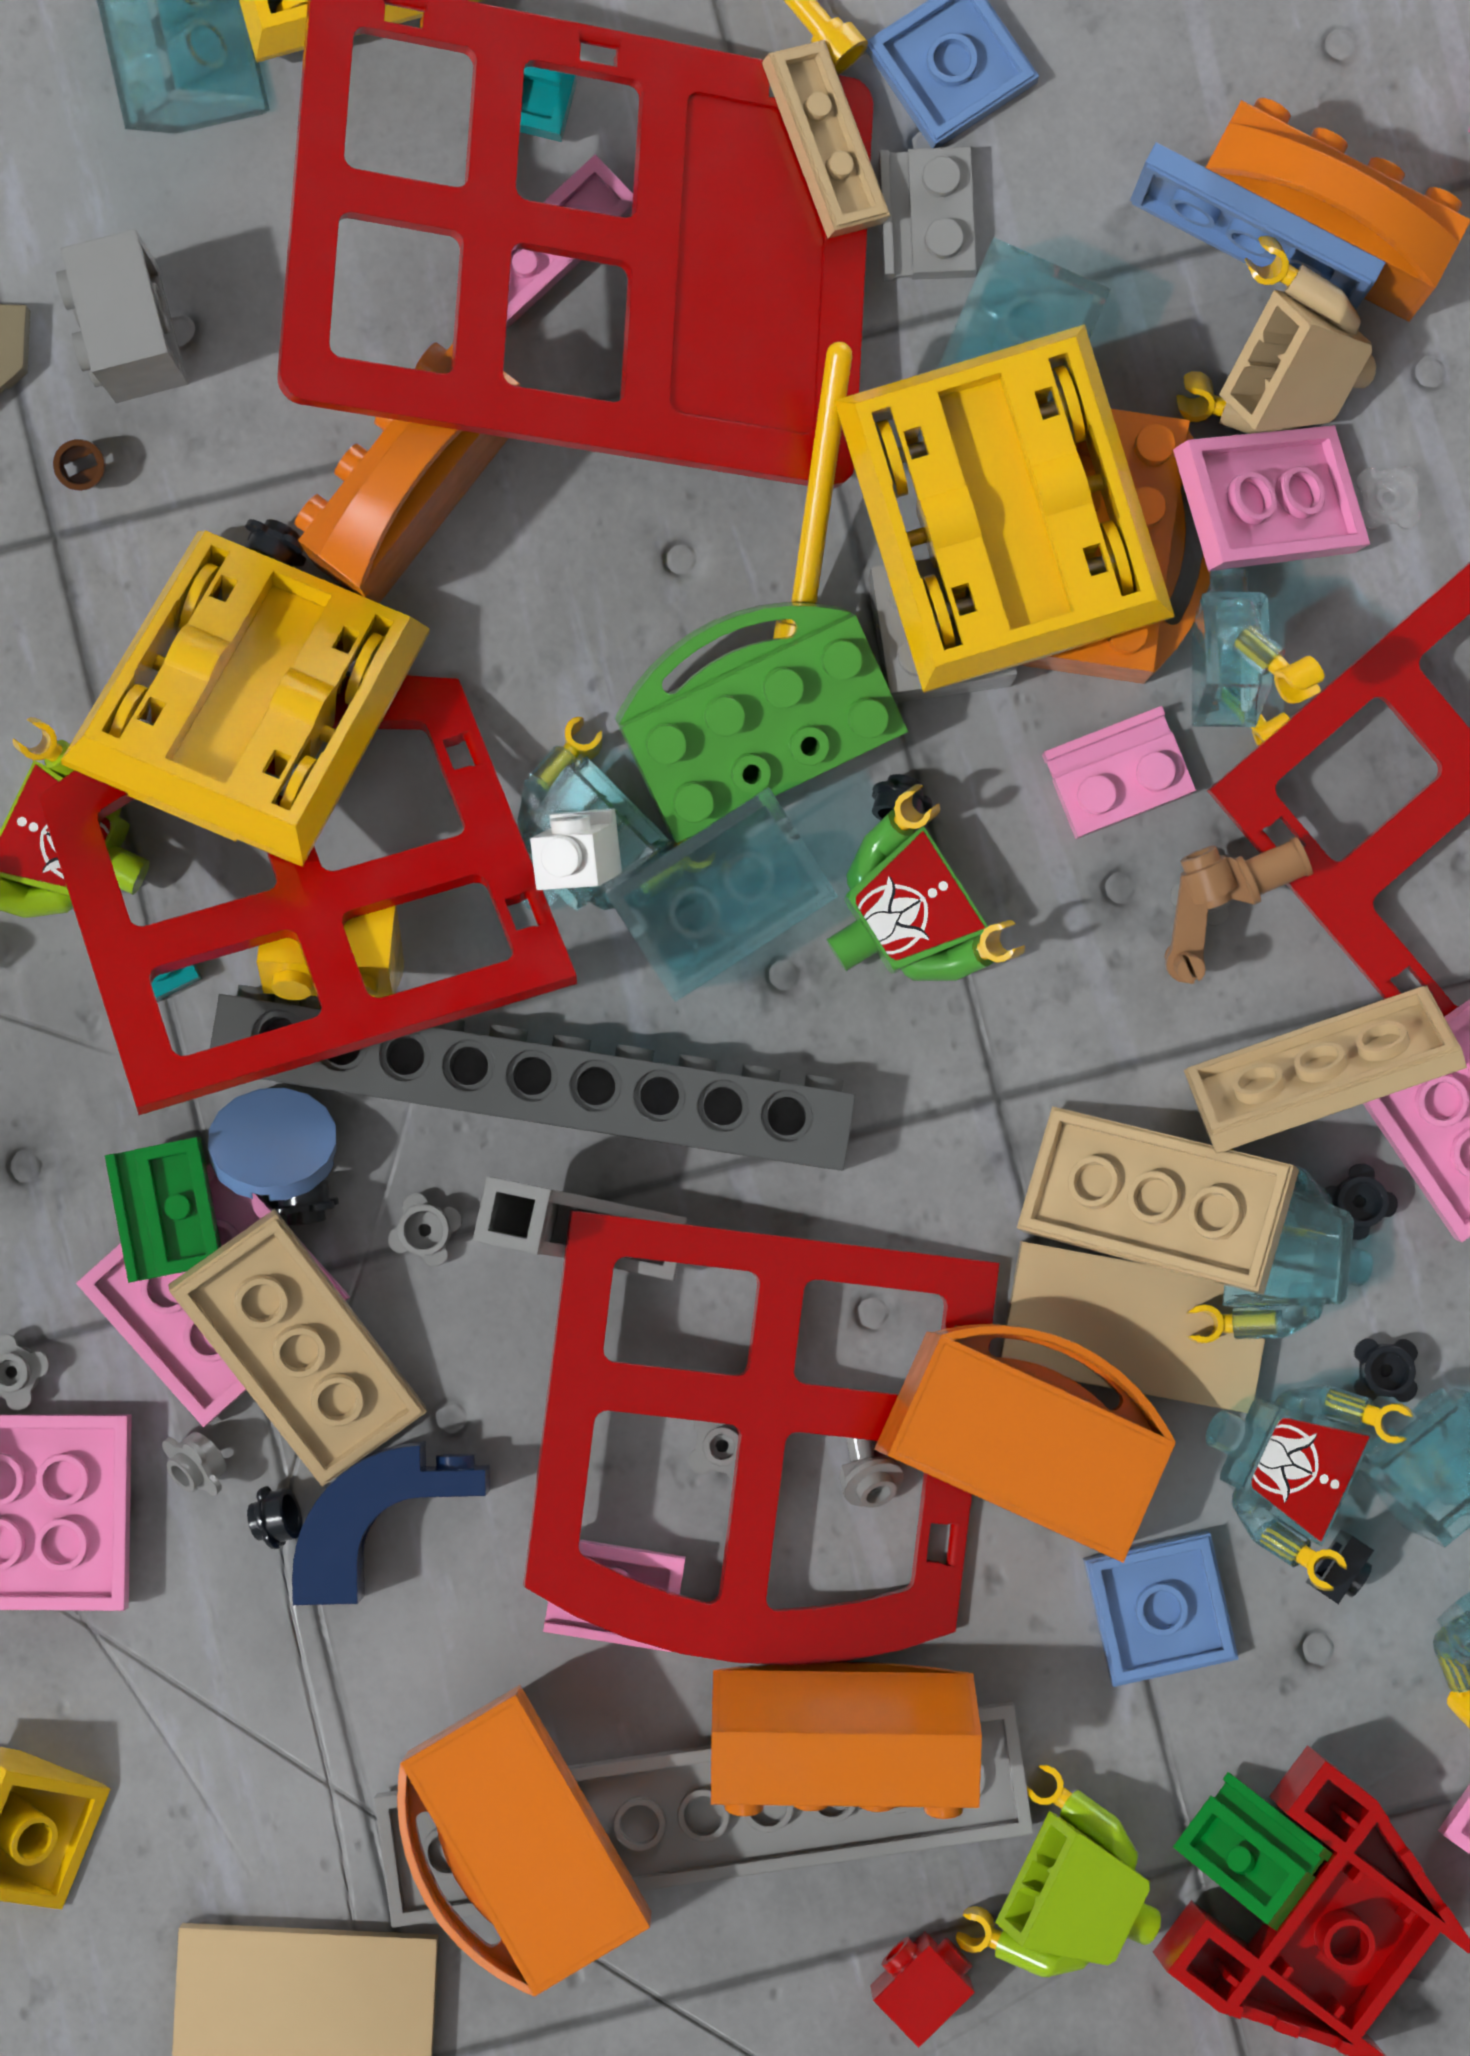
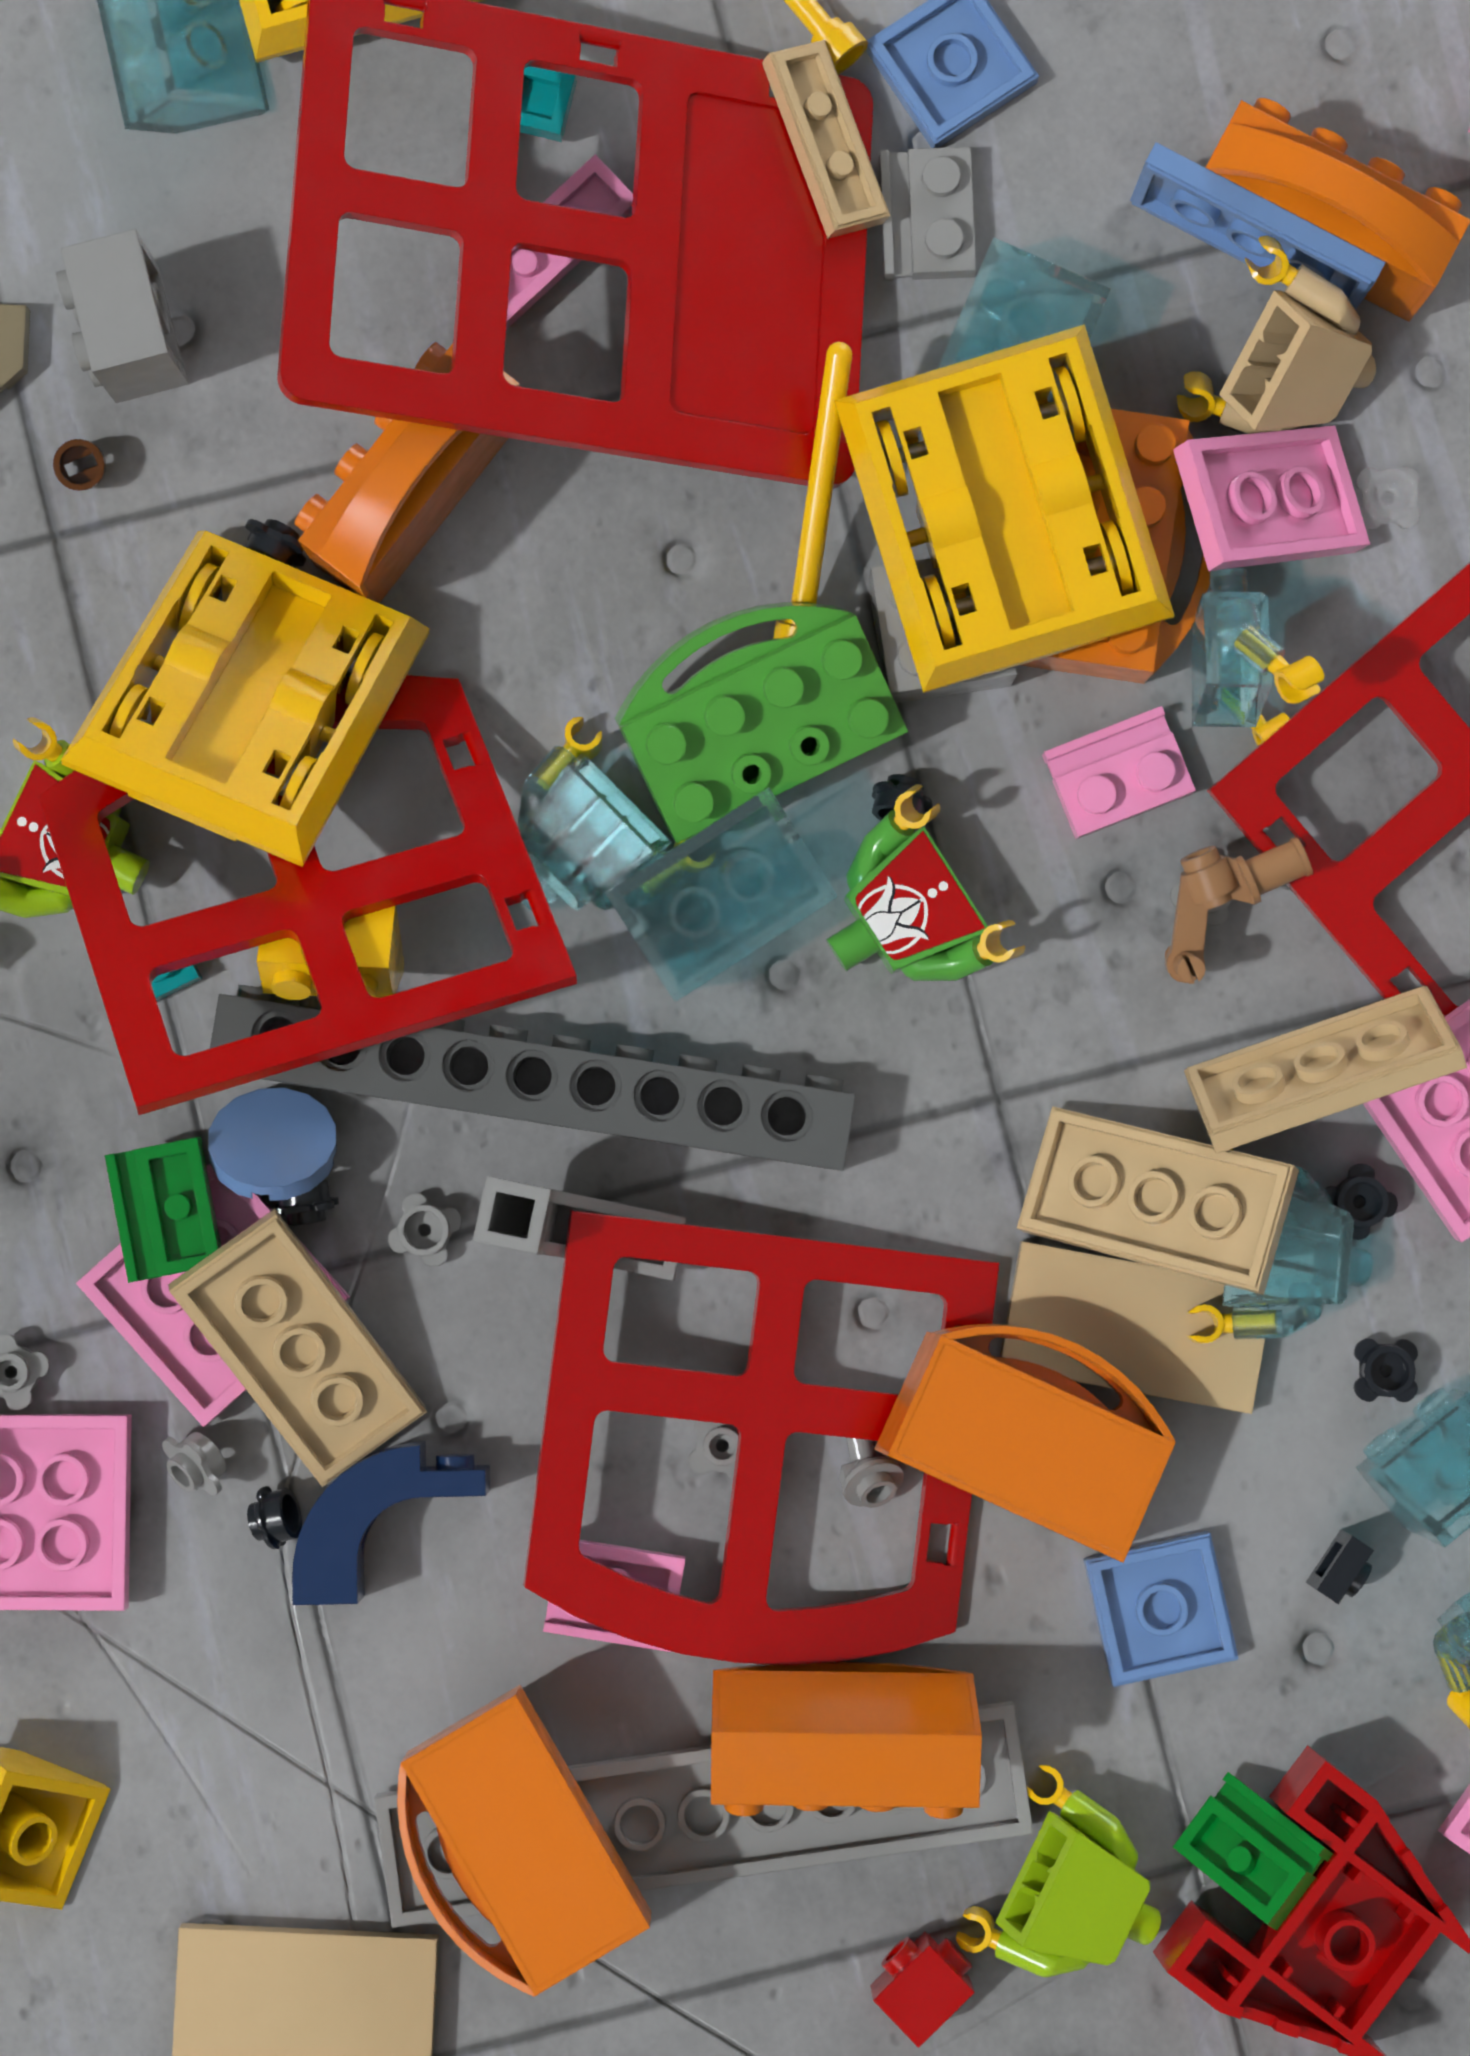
white brick [530,809,622,890] -> none
torso [1205,1384,1414,1591] -> none

